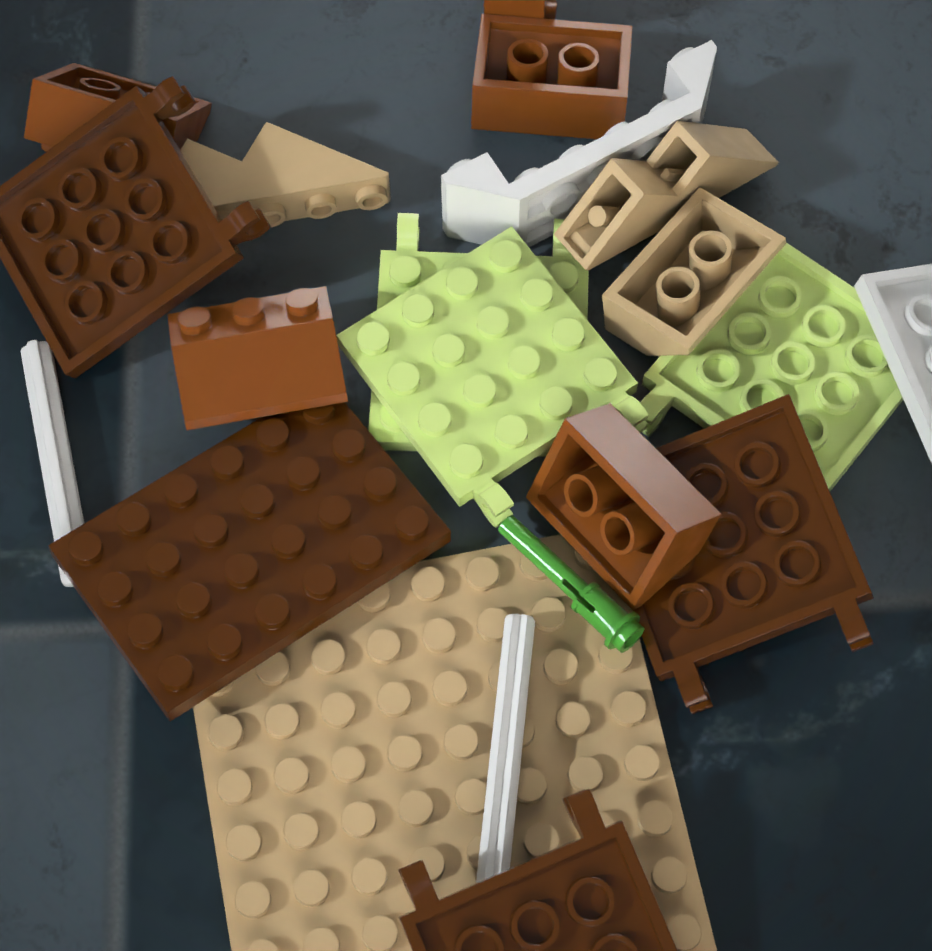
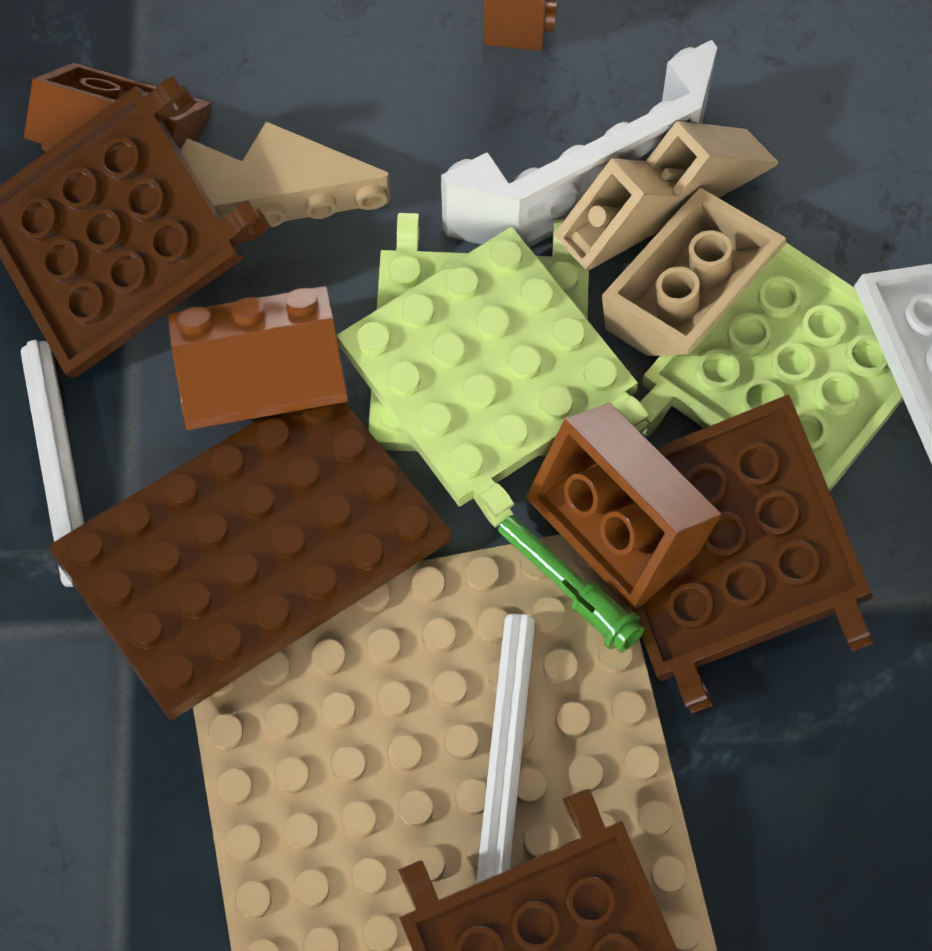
dark orange slope [471,14,632,139] -> none

